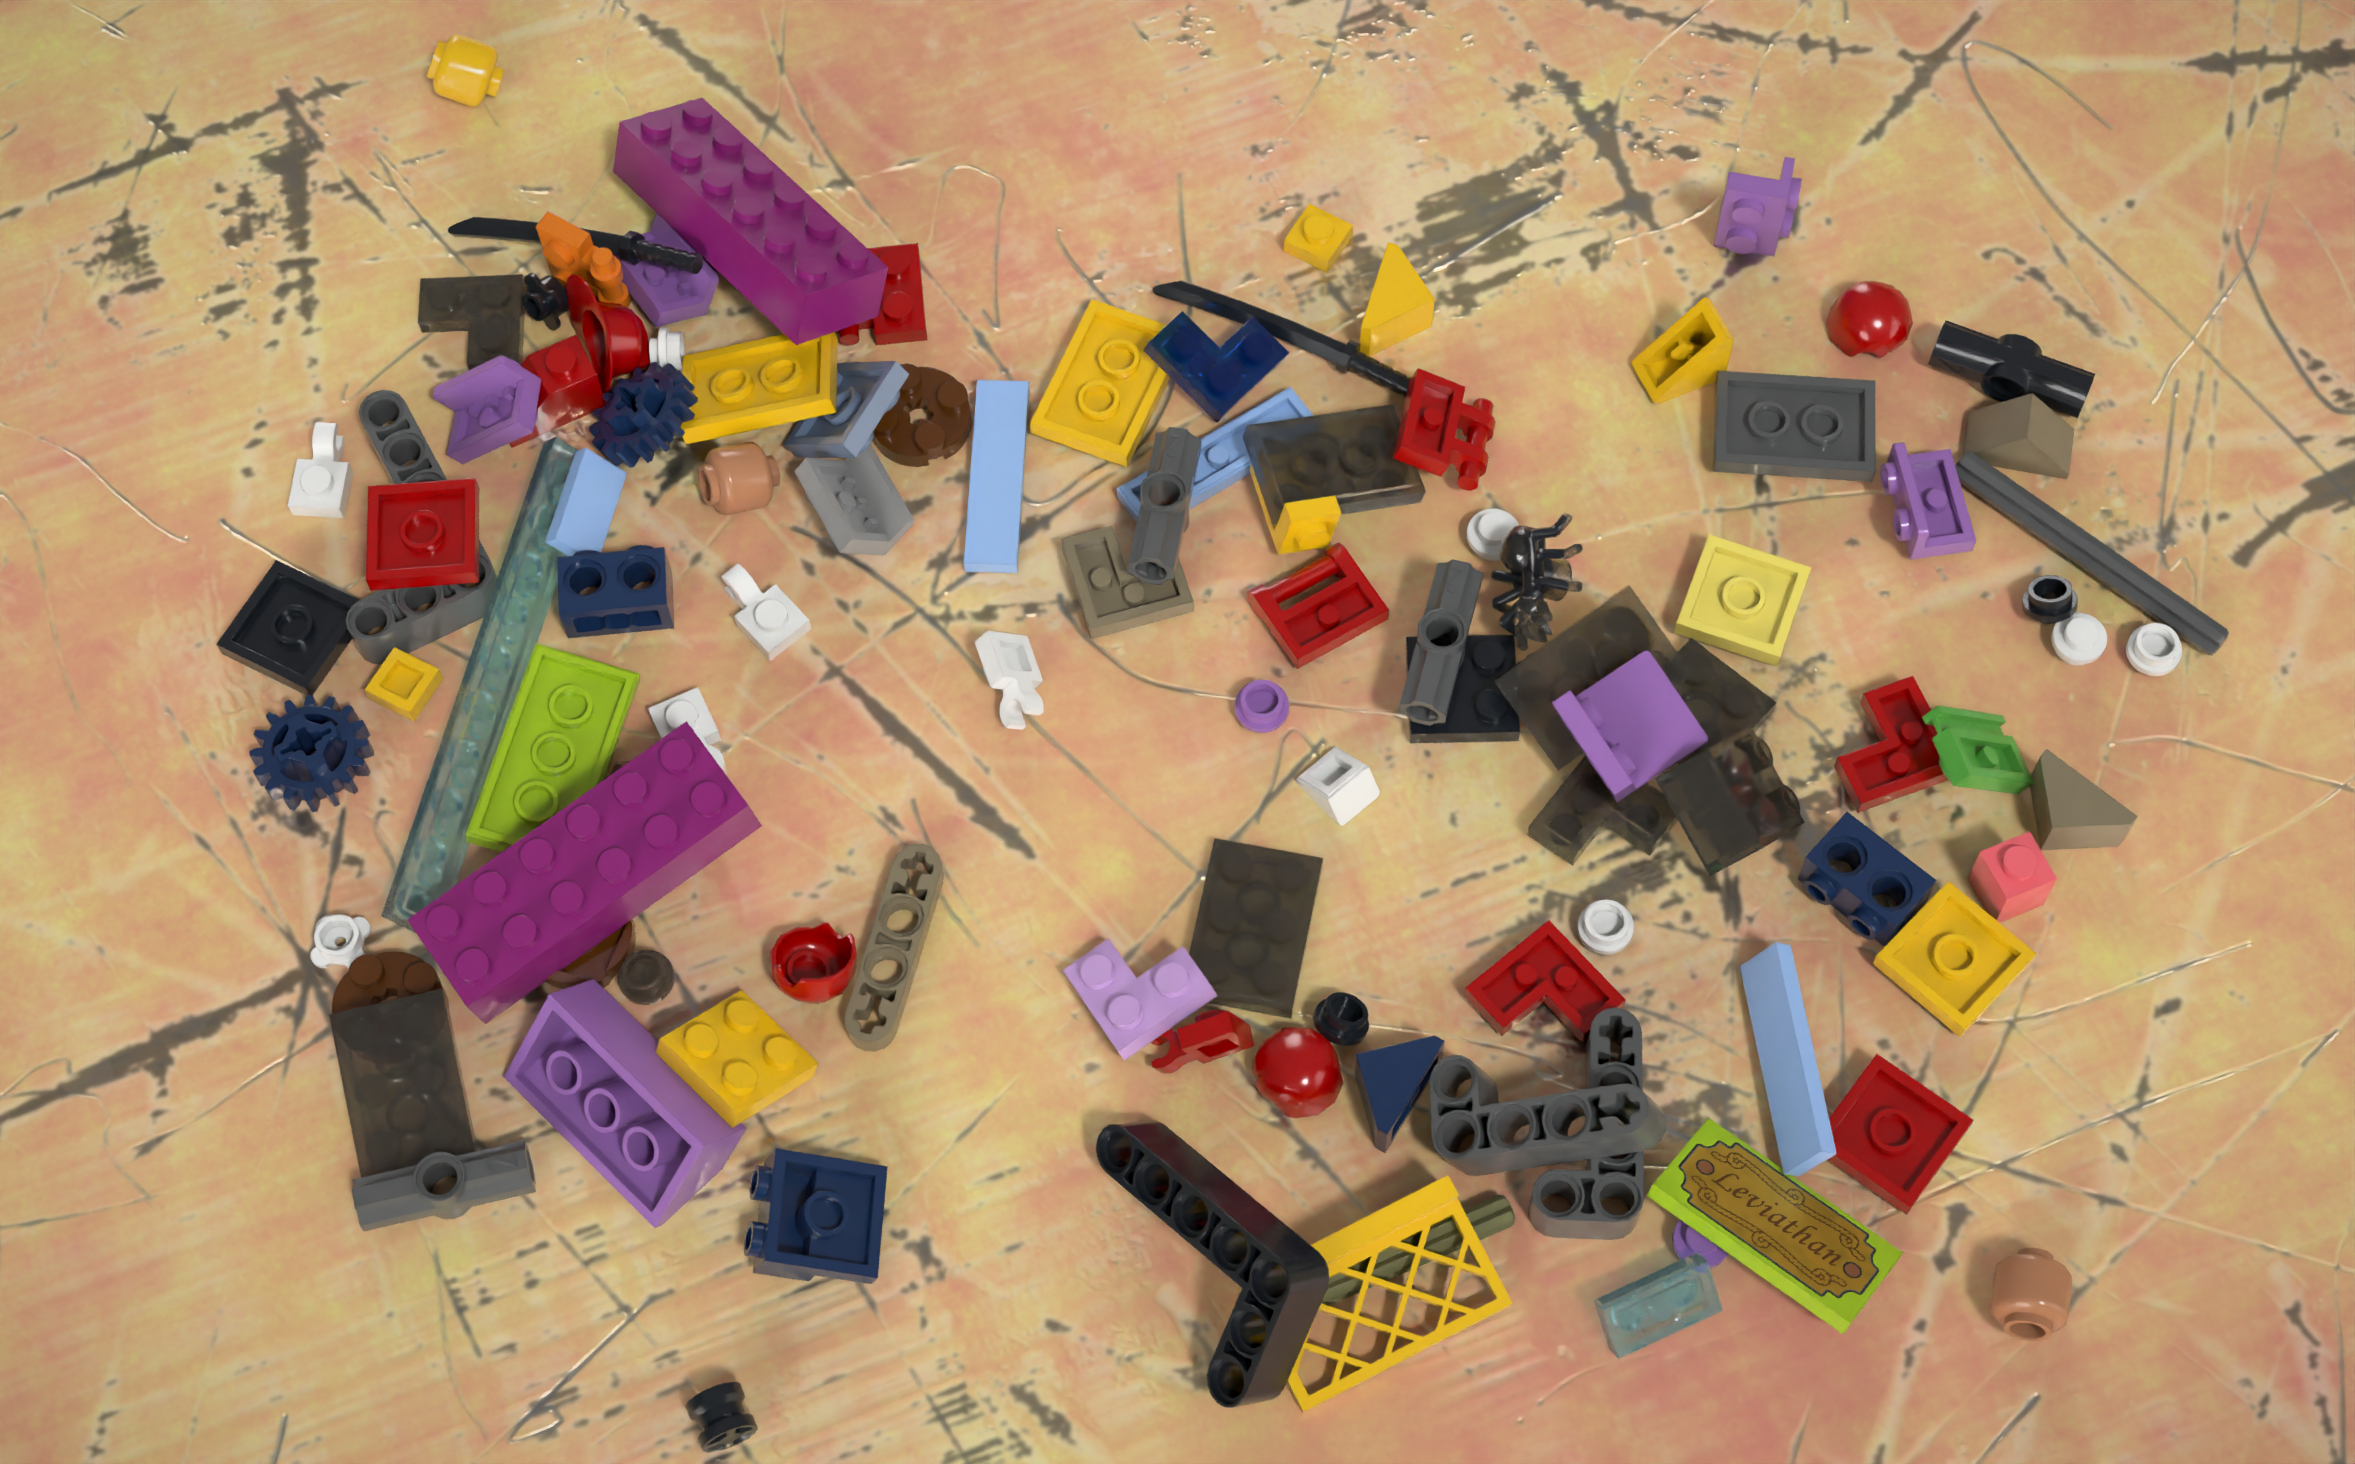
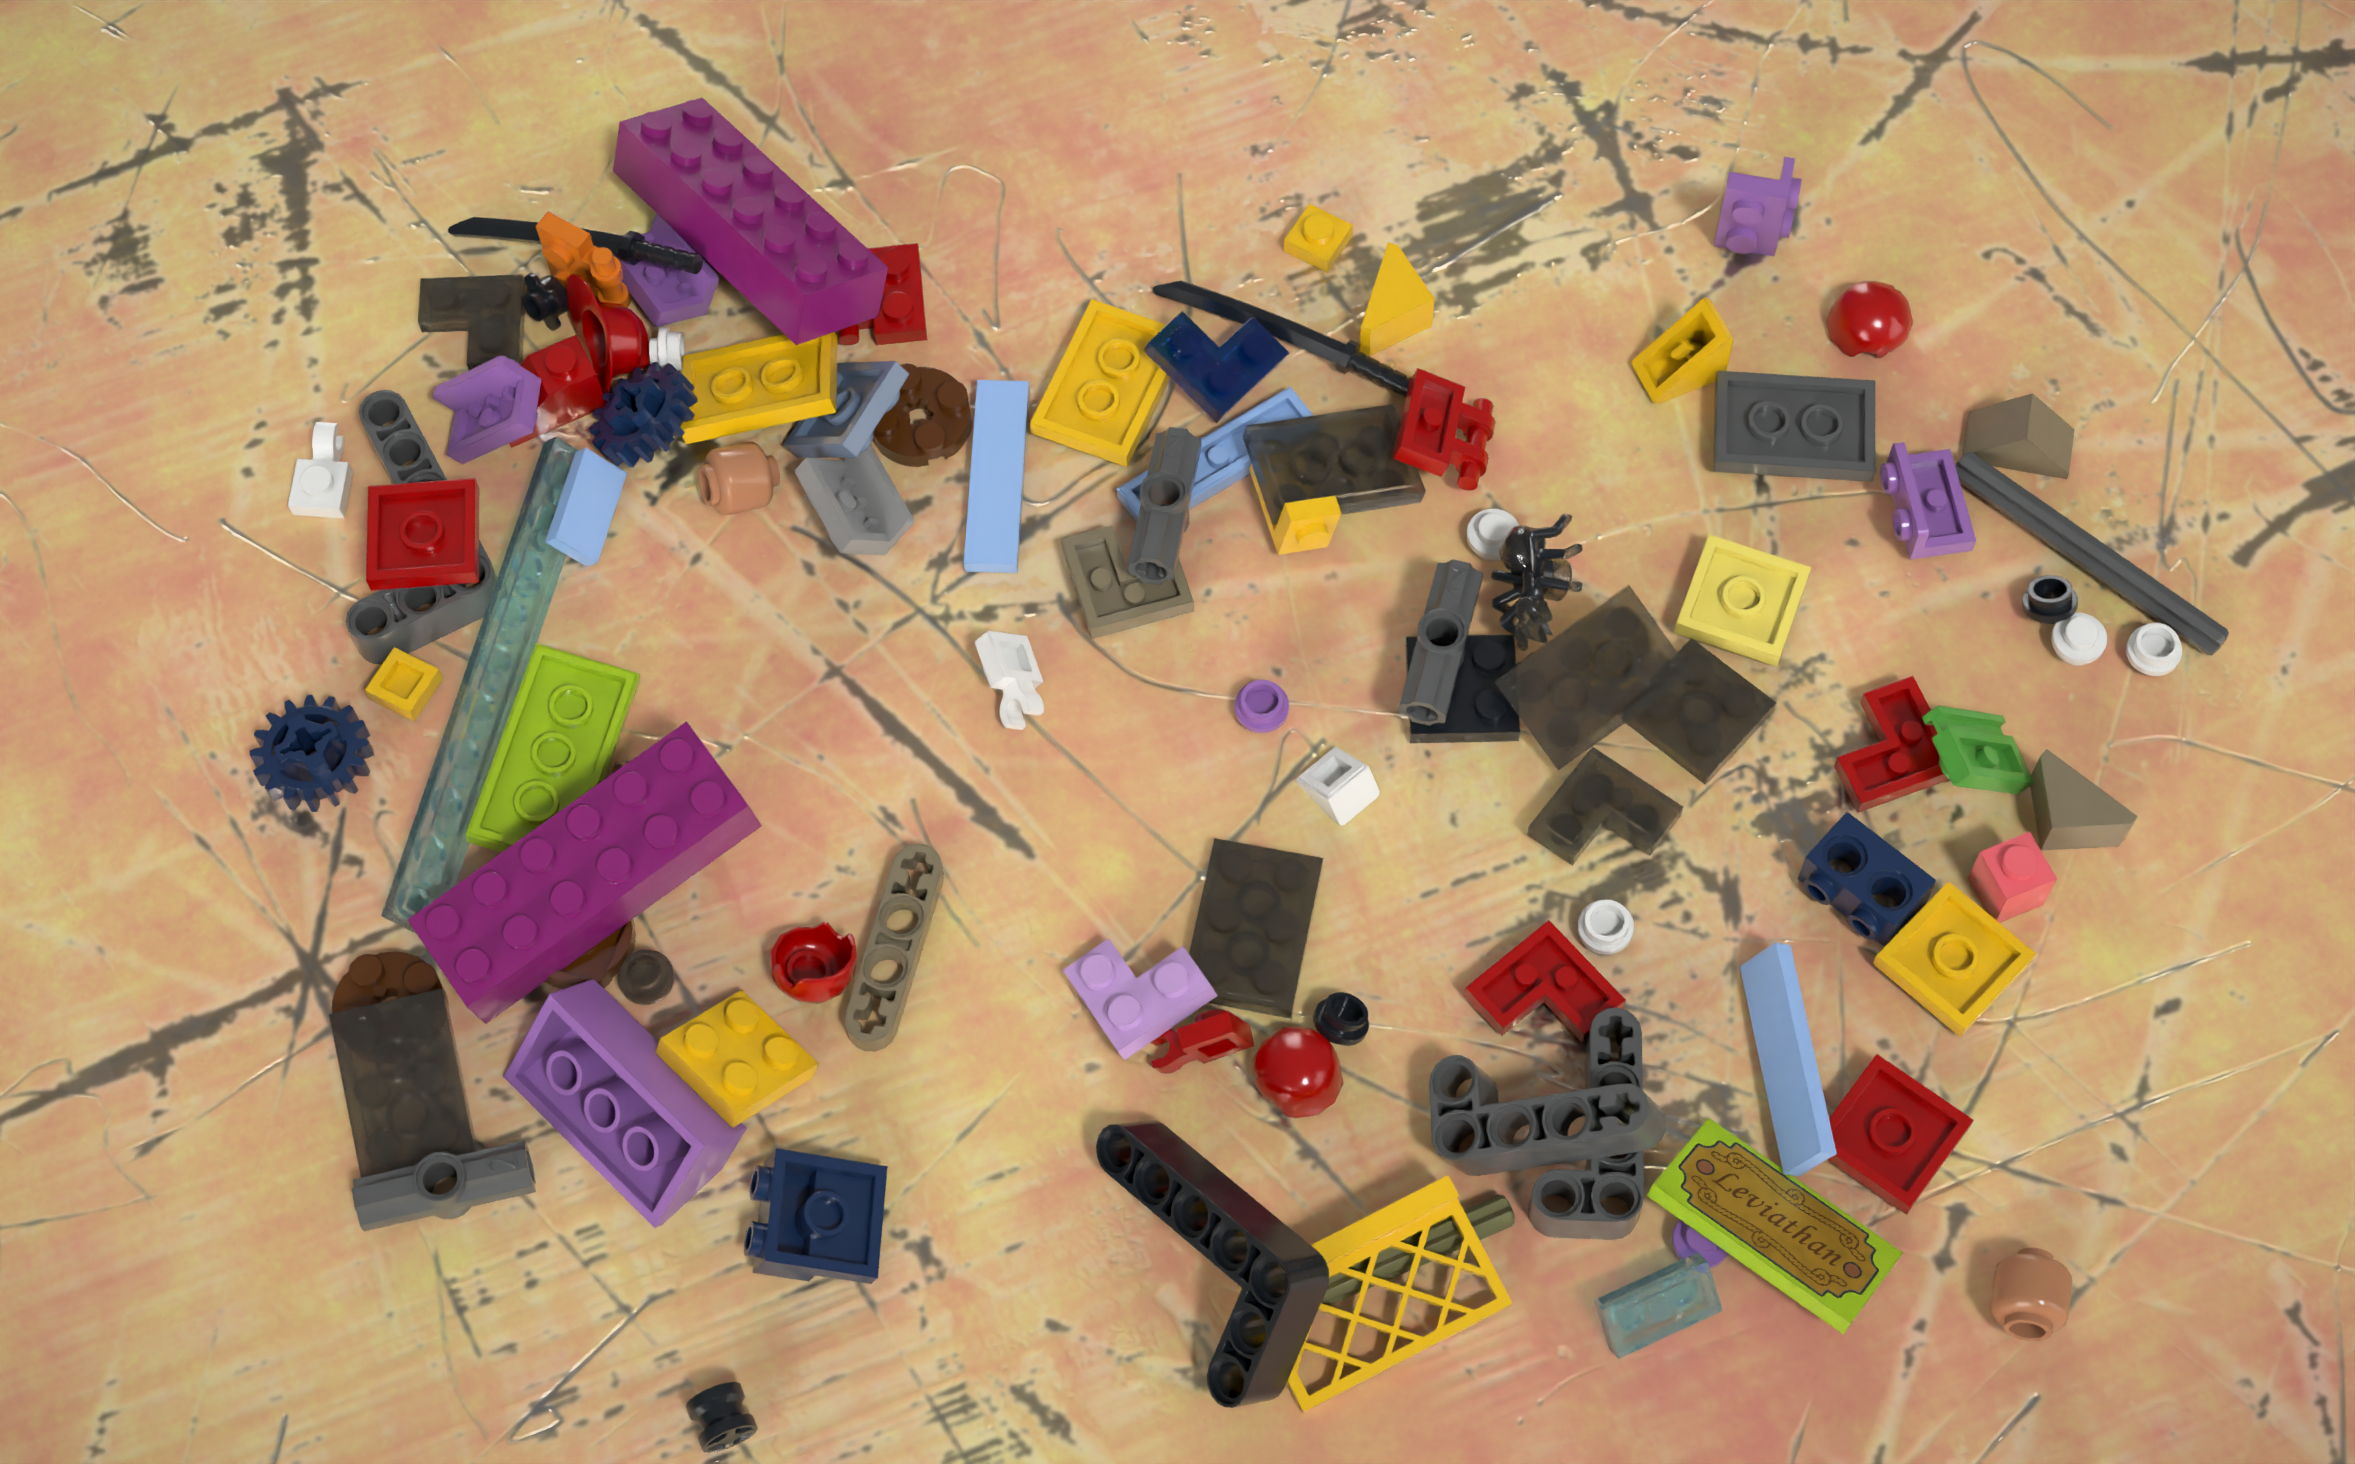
black plate [216,560,359,696] -> none
white plate [310,914,371,969] -> none
yellow head [427,34,505,107] -> none
dark blue brick [557,545,674,638] -> none
white plate [648,687,727,775] -> none
white plate [722,564,811,661] -> none
red plate [1246,542,1389,669] -> none
dark blue slope [1354,1035,1445,1153] -> none
medium lavender bracket [1552,651,1708,802] -> none
clear smoke slope [1655,727,1805,876] -> none
black piece [1928,320,2095,418] -> none

